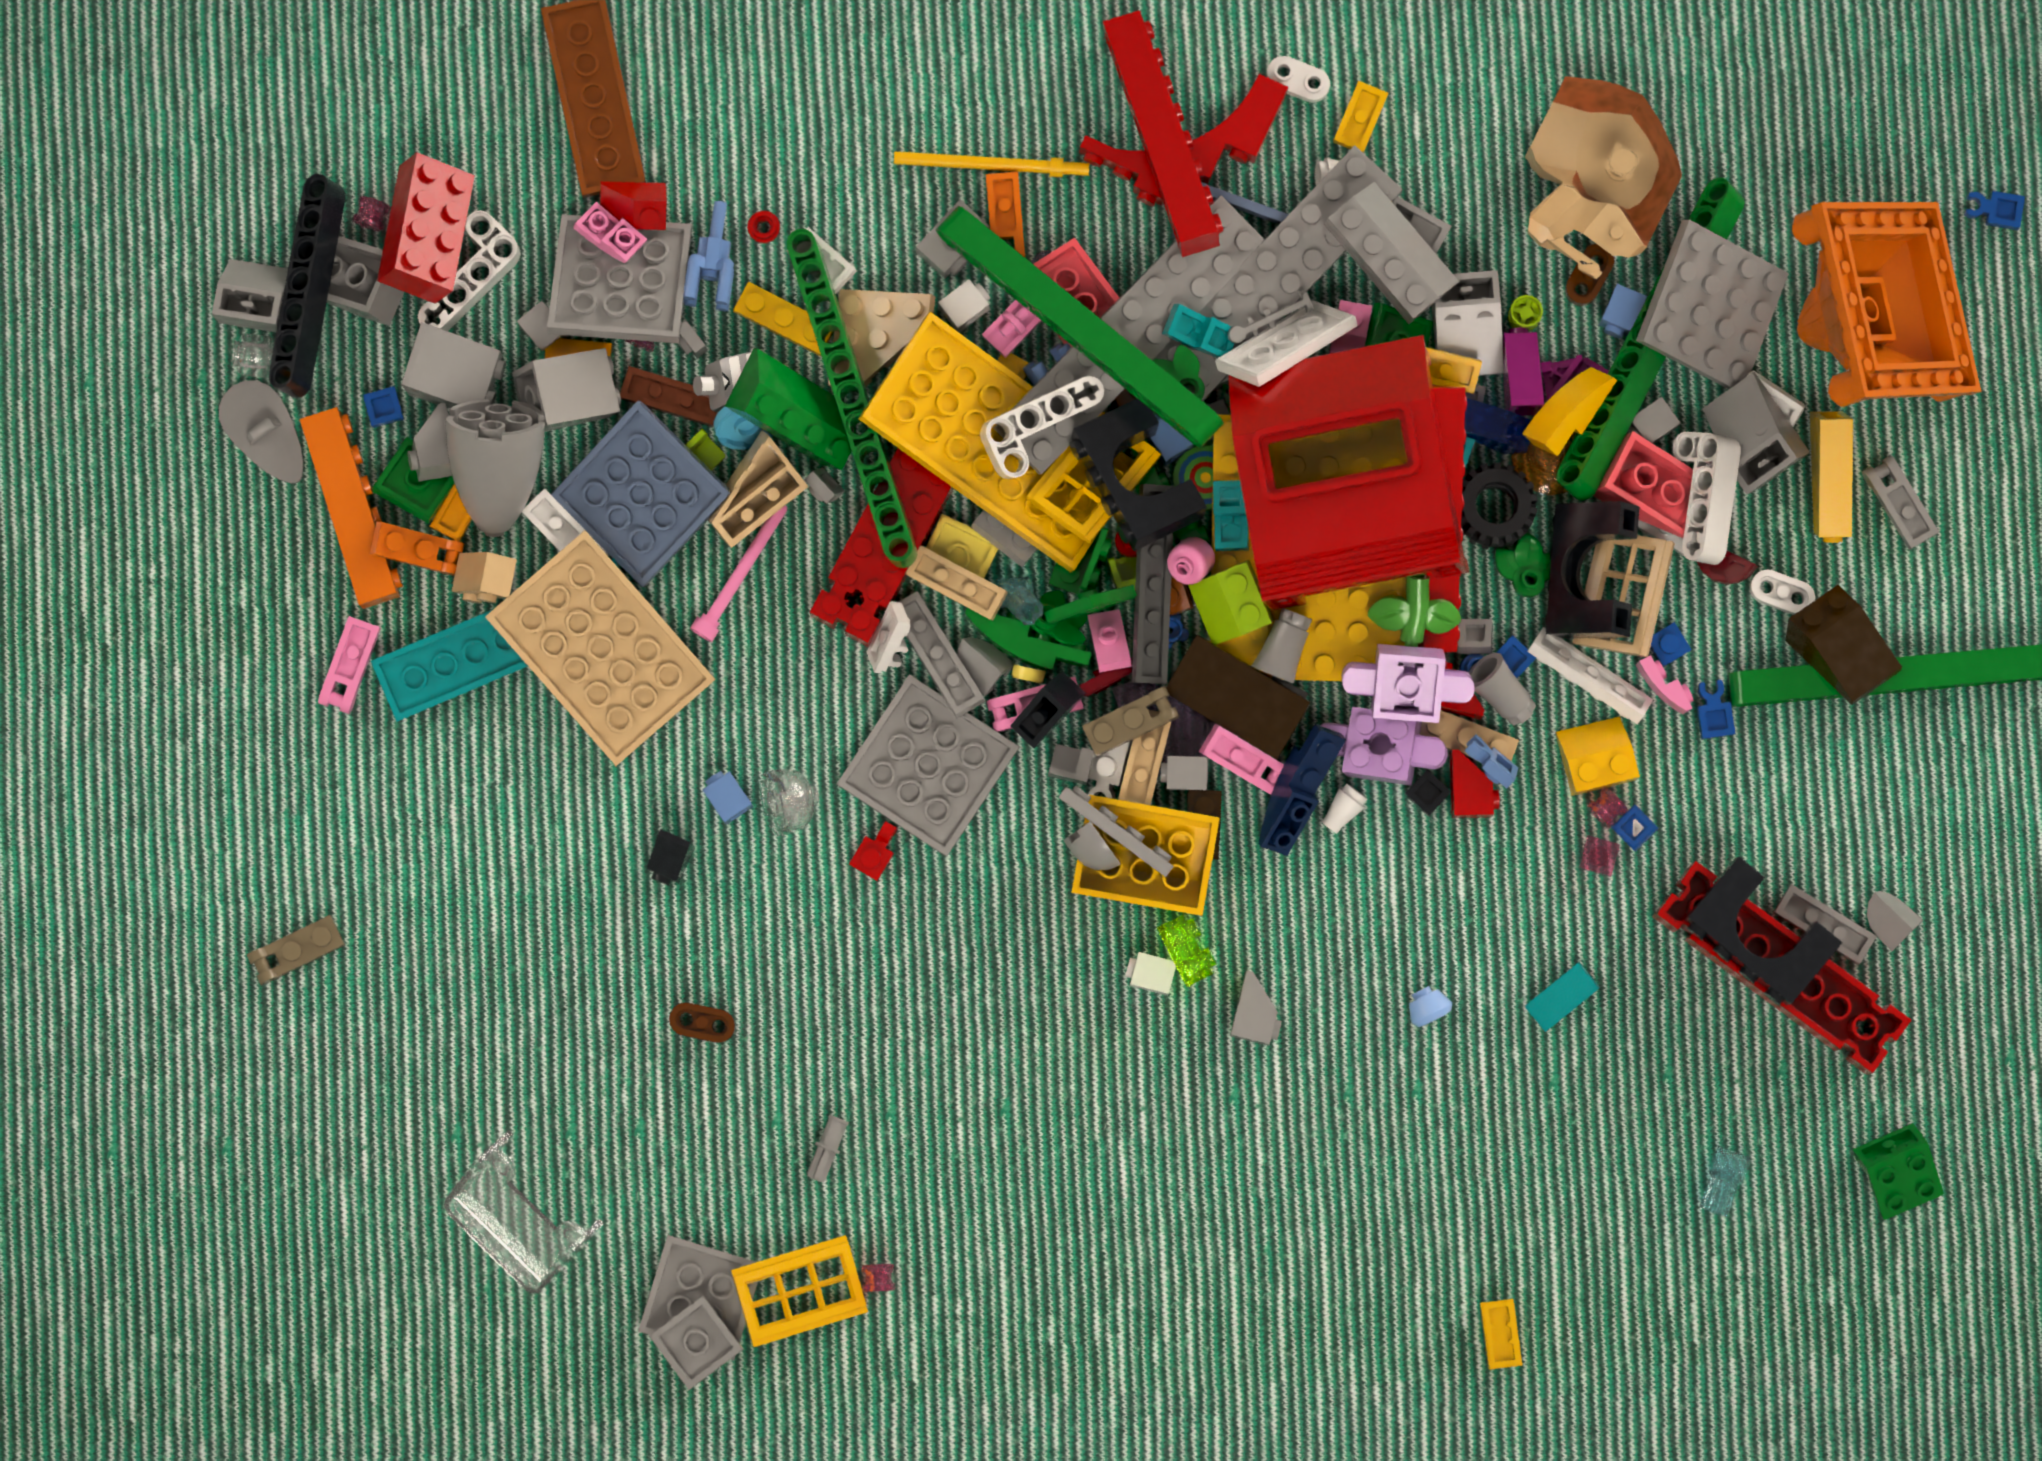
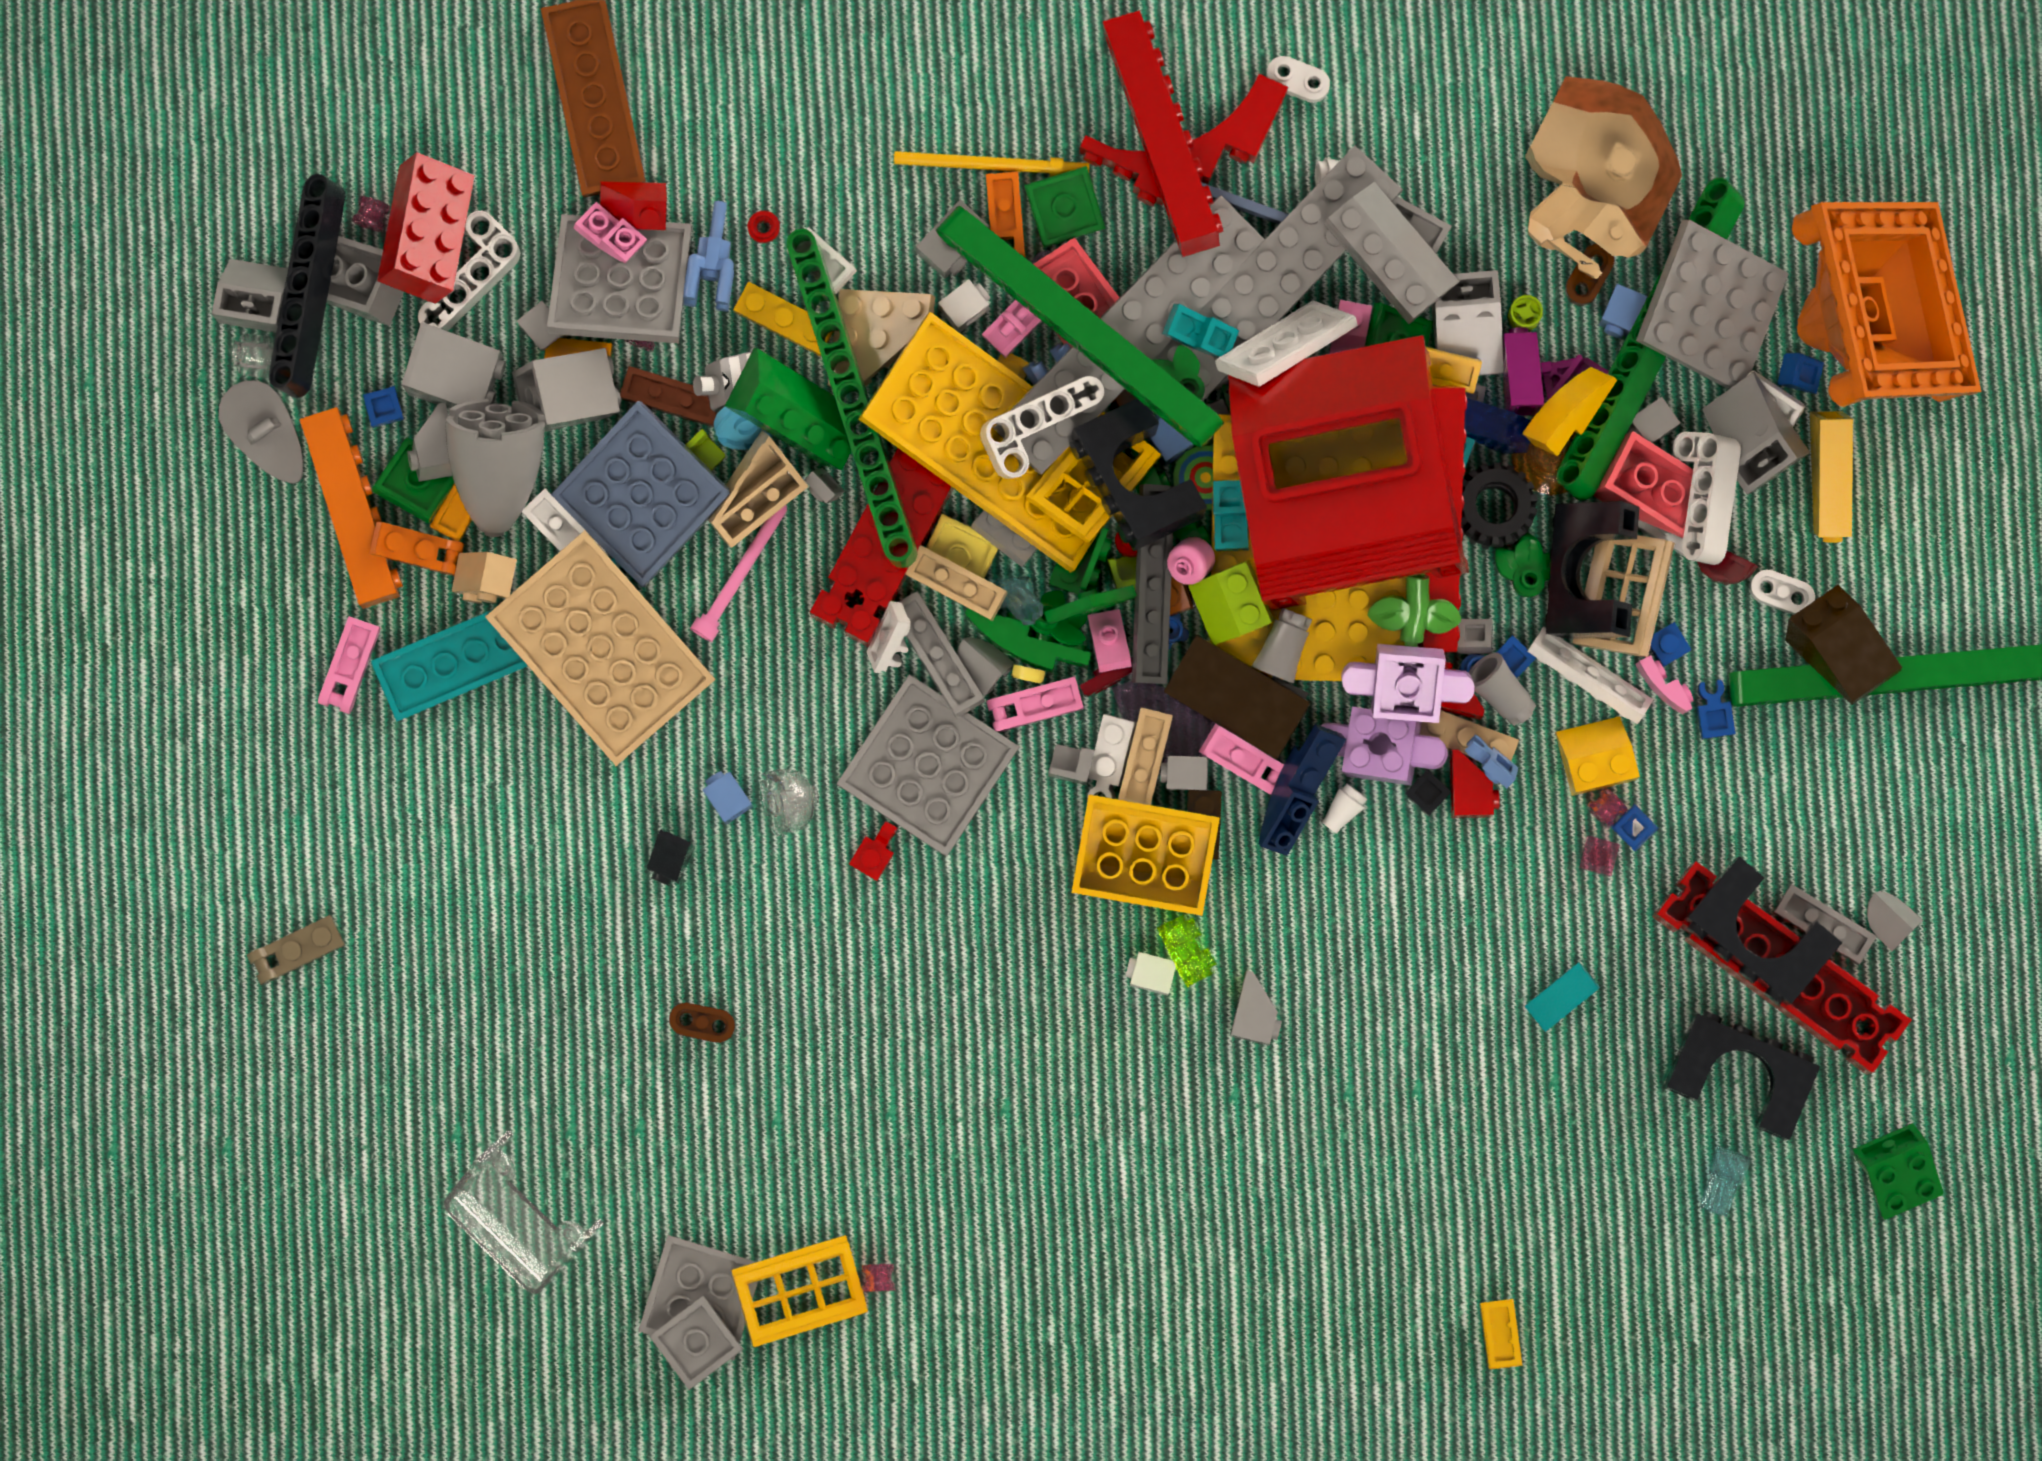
light grey plate [678,320,707,359] -> none
light grey axle [807,1115,849,1182] -> none
black slope [1011,671,1086,748] -> none
light grey plate [1058,785,1174,877] -> none
light grey brick [1063,822,1121,870] -> none
dark tan plate [1082,686,1180,757] -> none
light grey piece [1228,289,1314,343] -> none
yellow plate [1333,81,1388,153] -> none
light blue cone [1409,986,1452,1027] -> none
light grey plate [1862,455,1939,550] -> none
blue plate [1964,191,2025,231] -> none
none -> green plate [1024,166,1106,248]
none -> black arch [1663,1011,1821,1141]
none -> blue slope [1778,353,1824,394]

